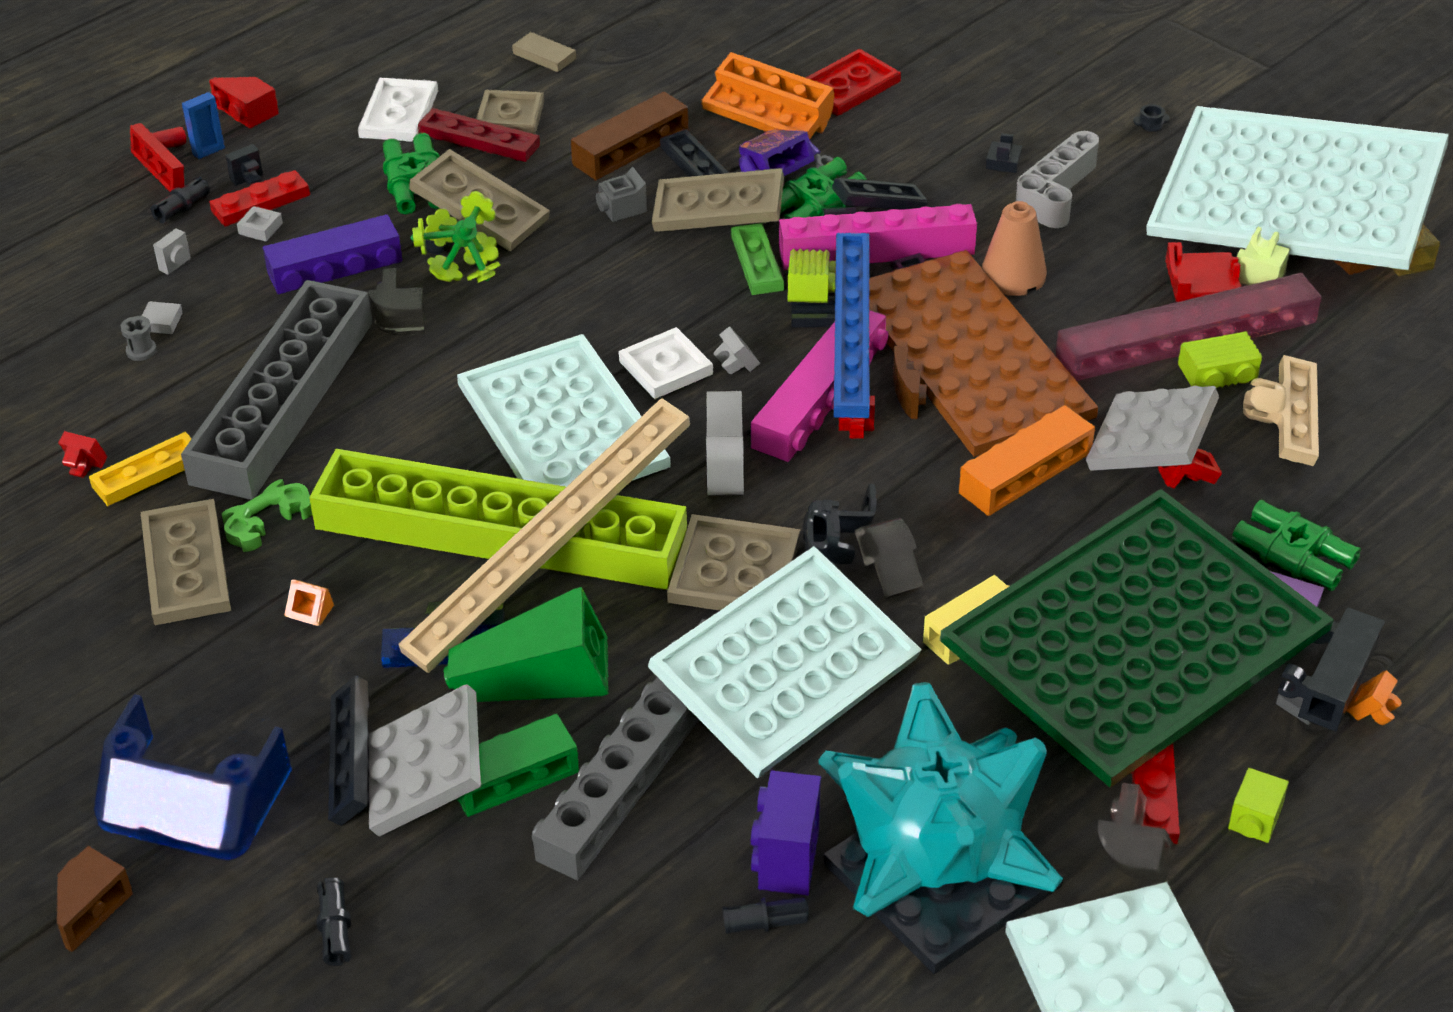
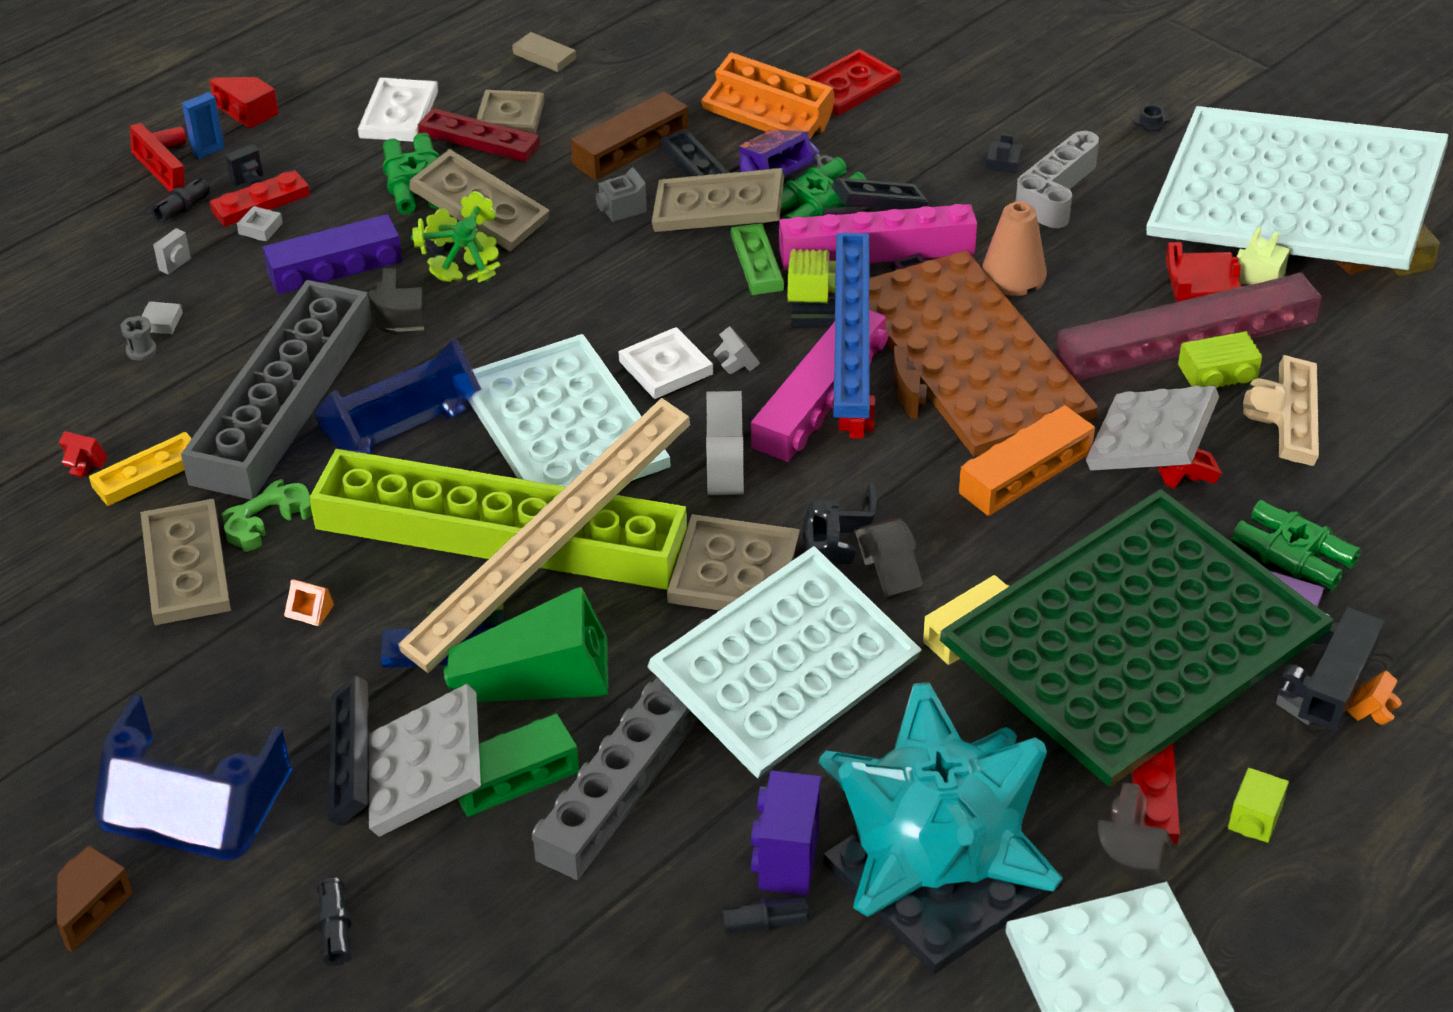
none -> clear blue windscreen [313,339,482,454]

